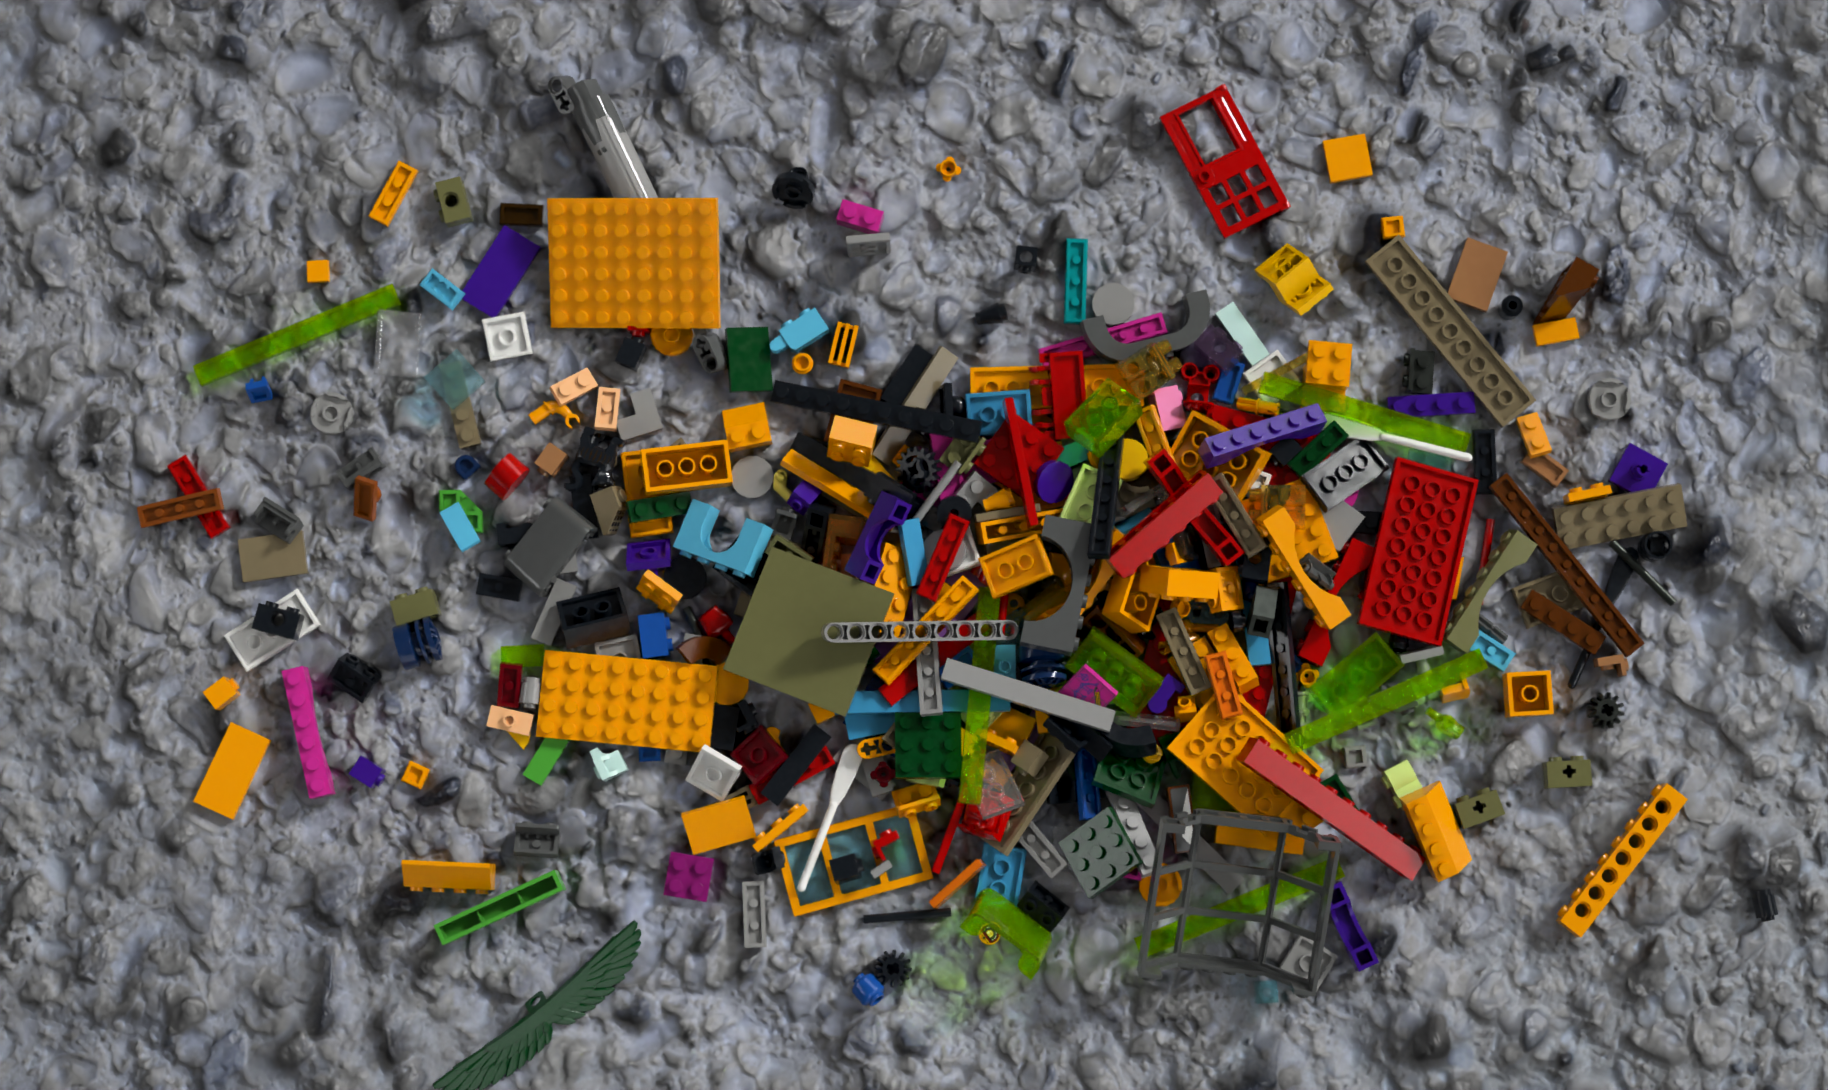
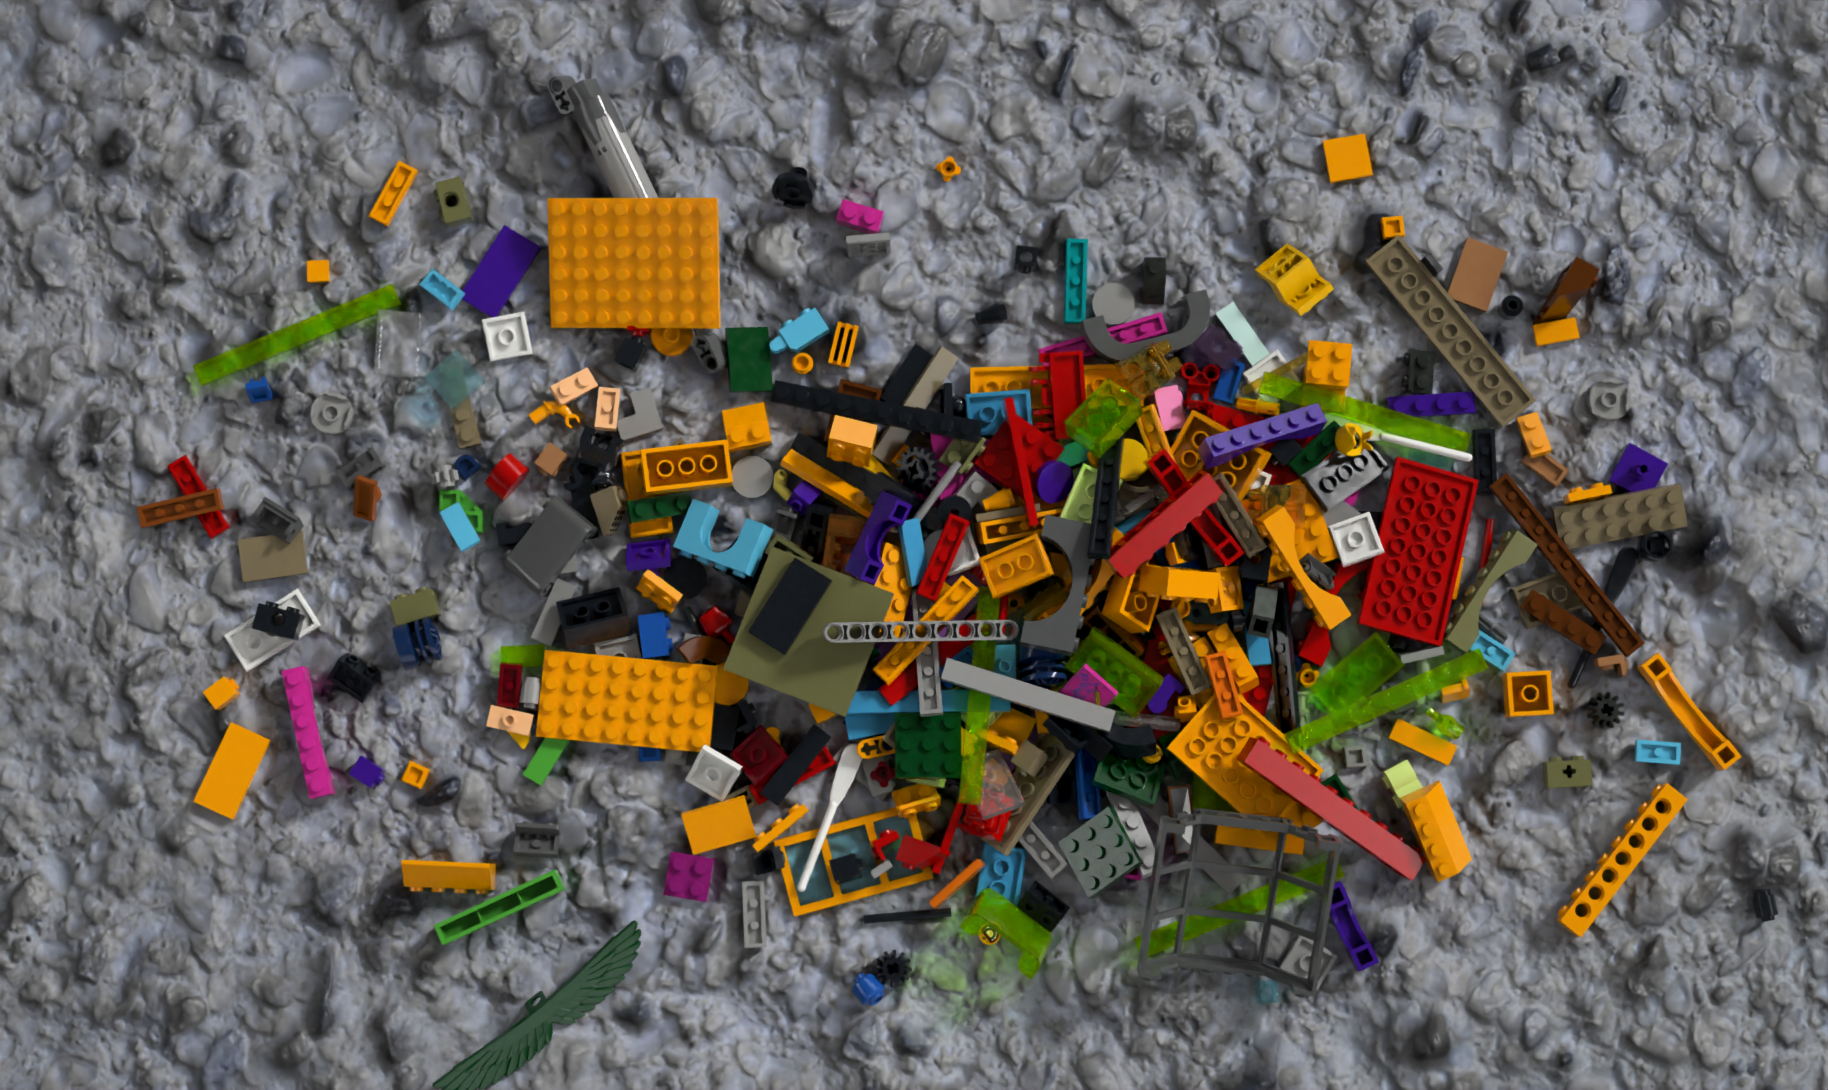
black plate [476,573,523,602] -> none
dark brown tile [499,203,544,227] -> none
light aqua brick [589,748,629,782] -> none
light orange tile [1138,863,1182,907] -> none
red door [1159,84,1291,239] -> none
olive brick [1452,787,1505,829] -> none
pearl dark grey bar [1609,539,1676,606] -> none
none -> light grey gear [431,465,459,490]
none -> black tile [748,558,832,656]
none -> red slope [895,835,950,871]
none -> pearl dark grey slope [1142,257,1166,305]
none -> white tile [1328,512,1385,568]
none -> yellow piece [1335,423,1373,457]
none -> light orange tile [1388,718,1457,766]
none -> black tile [1421,253,1443,277]
none -> medium azure plate [1634,740,1681,765]
none -> light orange arch [1636,652,1742,771]

